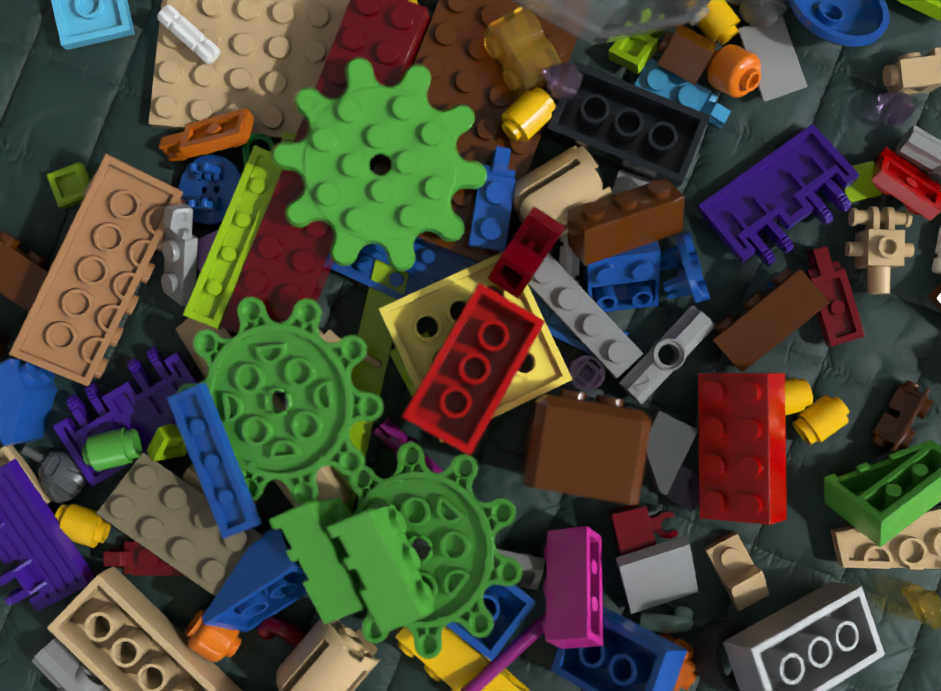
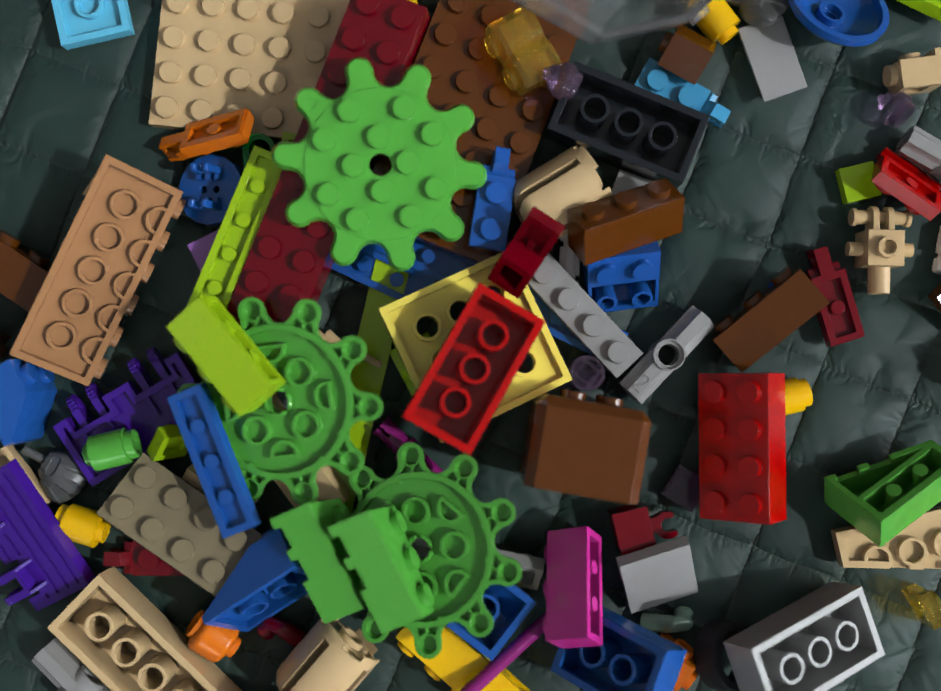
lime tile [46,162,90,209] -> none
white axle [157,5,221,65] -> none
light grey hinge [161,203,198,306] -> none
yellow brick [501,87,555,142] -> none
lime plate [608,11,665,74] -> none
dark grey slope [645,409,698,495] -> none
blue plate [660,231,710,303] -> none
dark purple hinge [697,124,860,266] -> none
tan slope [703,531,769,612] -> none
orange head [706,44,761,98] -> none
yellow brick [792,394,849,445] -> none
reddish brown hinge [871,380,934,454] -> none
none -> lime brick [167,296,286,416]

